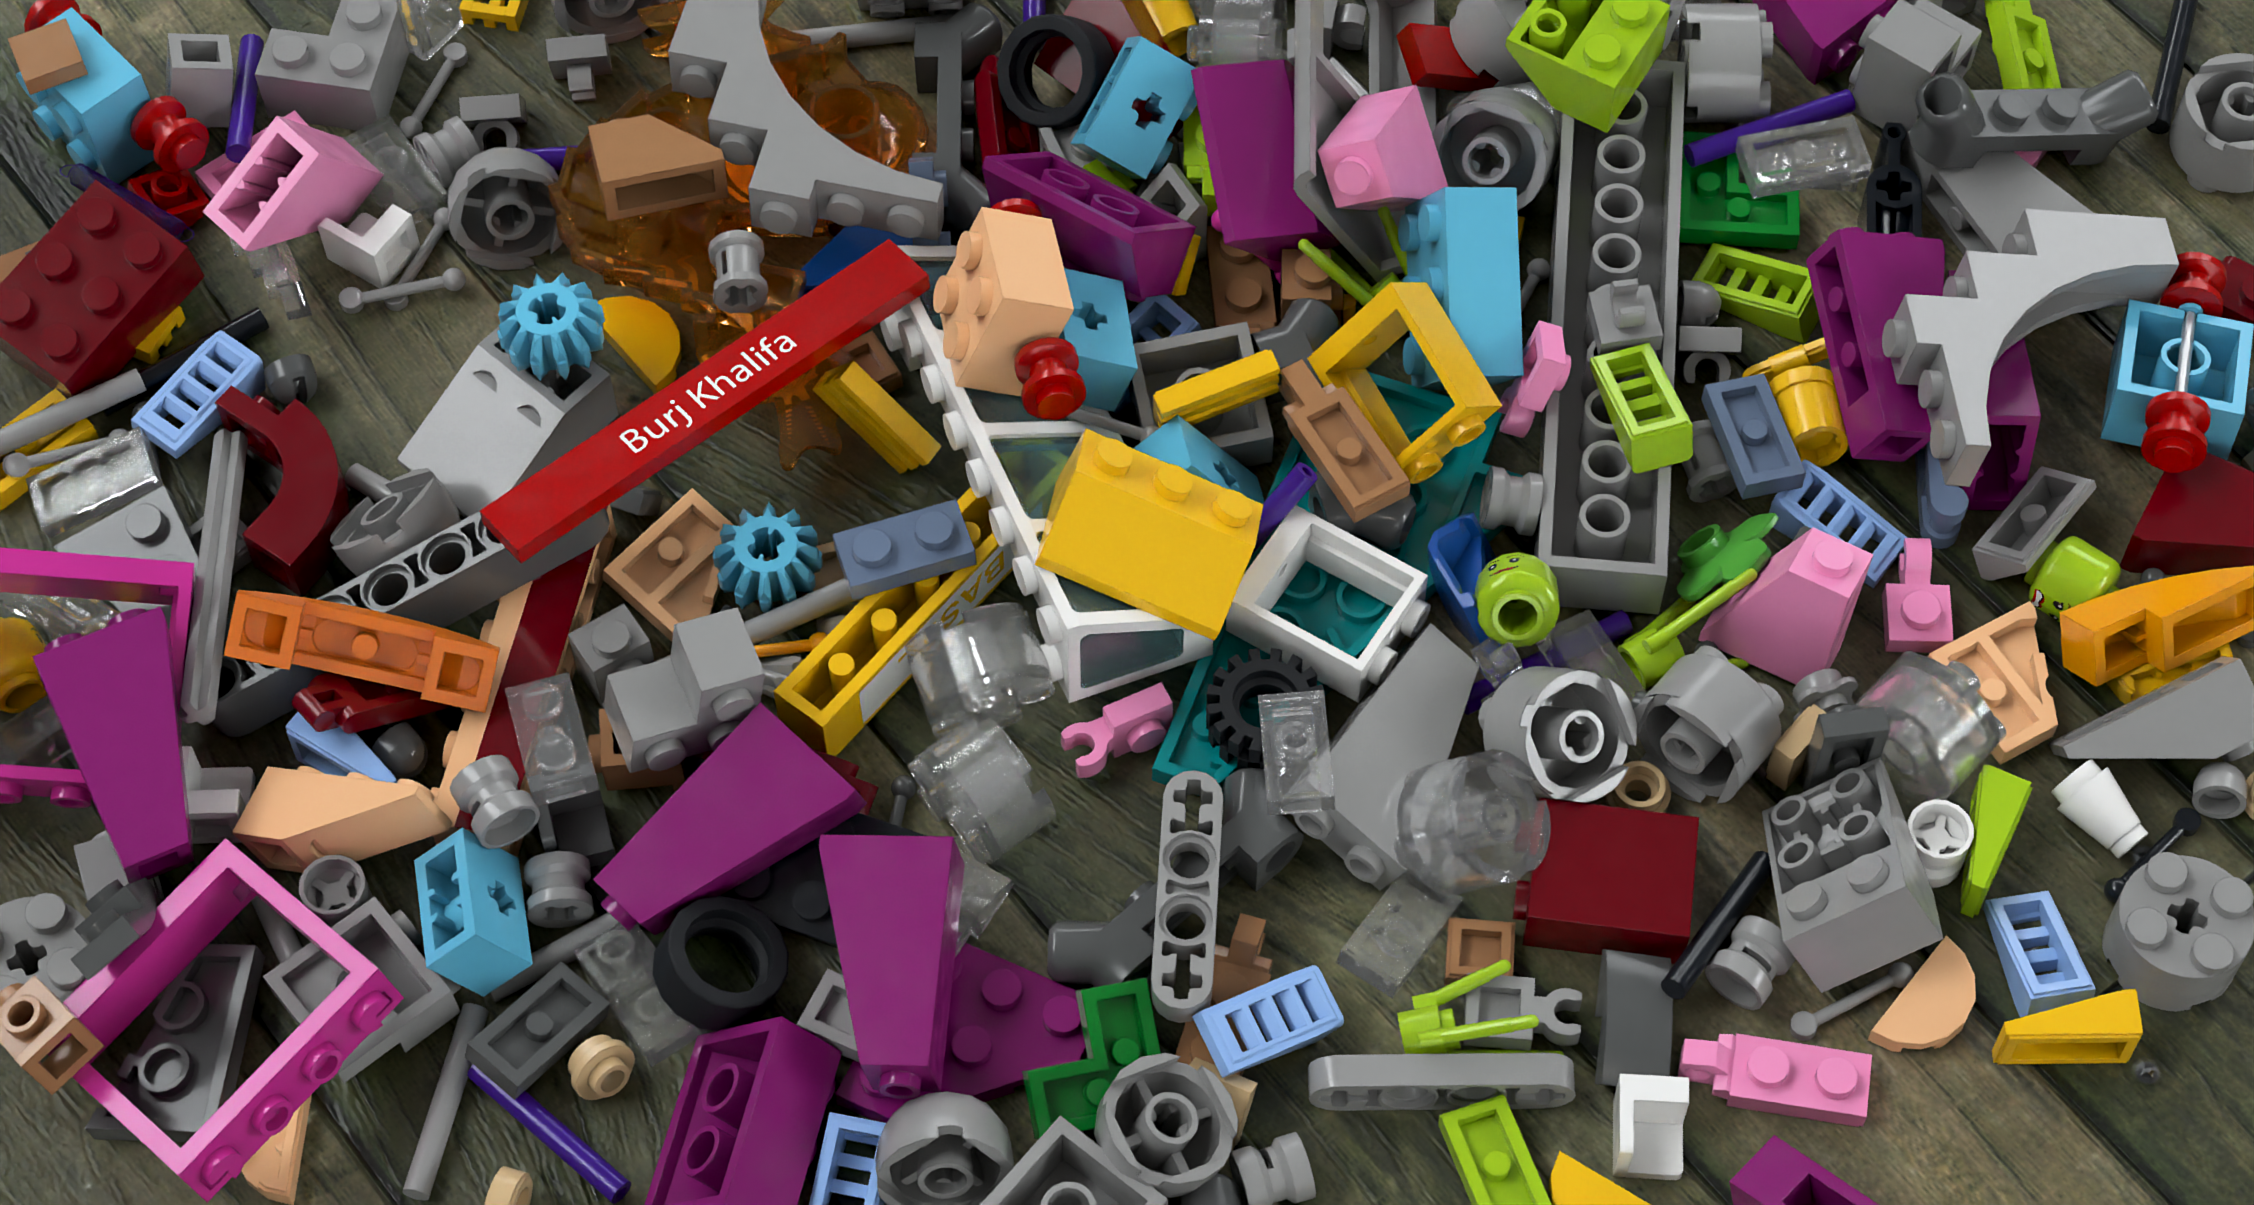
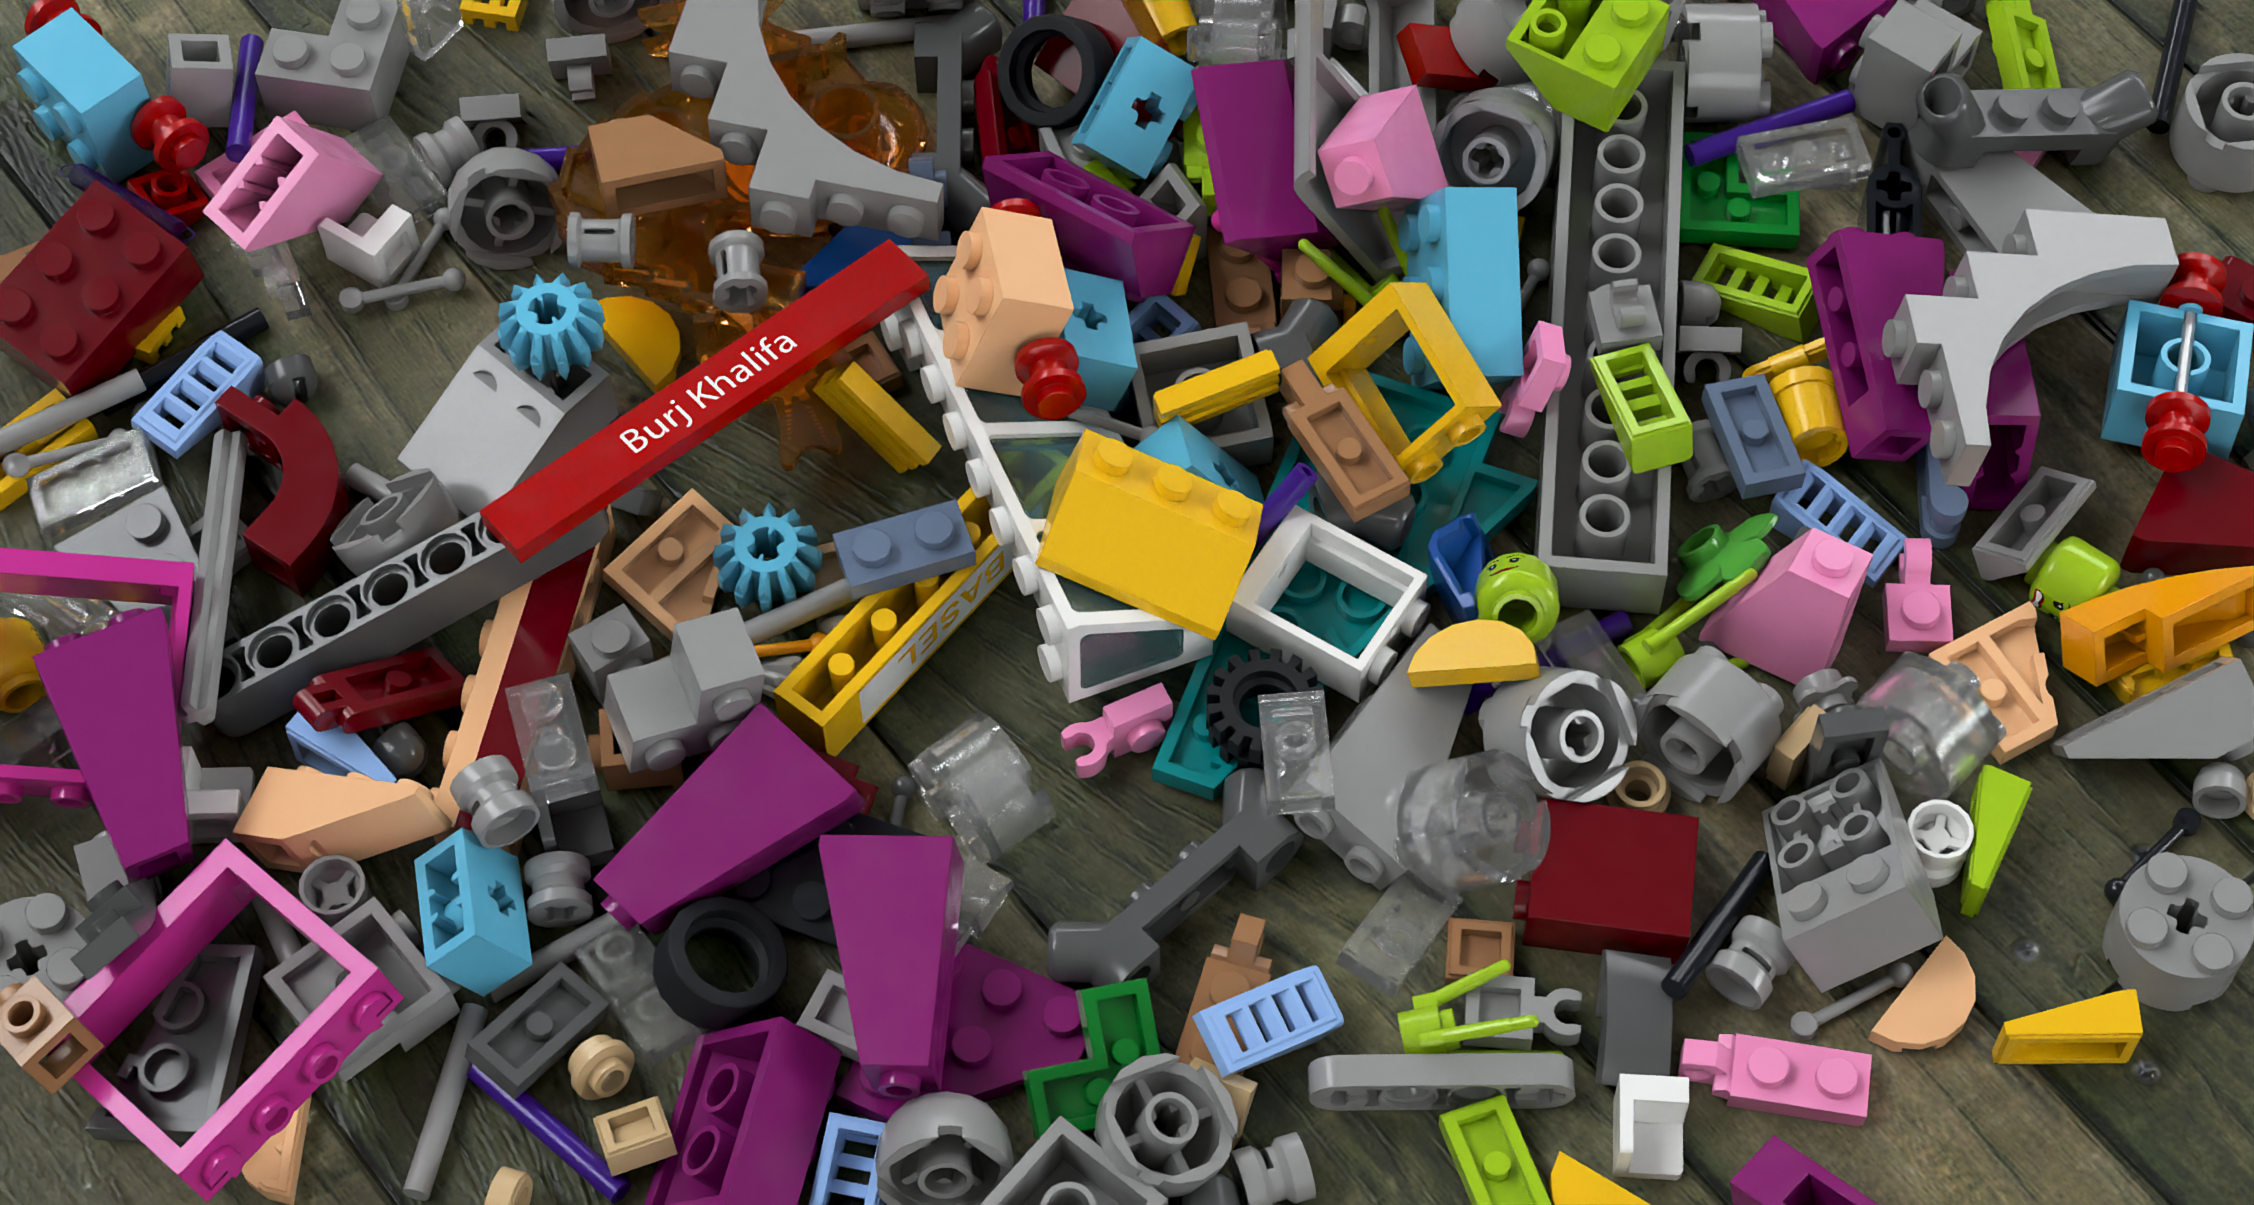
medium nougat tile [8,18,88,95] -> none
orange slope [223,590,500,713] -> none
light grey hinge [399,42,468,139] -> none
clear brick [905,602,1056,738] -> none
light grey beam [1151,770,1223,1023] -> none
light grey wheel [1479,466,1543,536] -> none
light blue slope [1983,890,2096,1018] -> none
white cone [2051,759,2149,858] -> none
none -> light grey bush [567,212,636,269]
none -> tan tile [592,1096,678,1177]
none -> yellow tile [1407,619,1540,688]

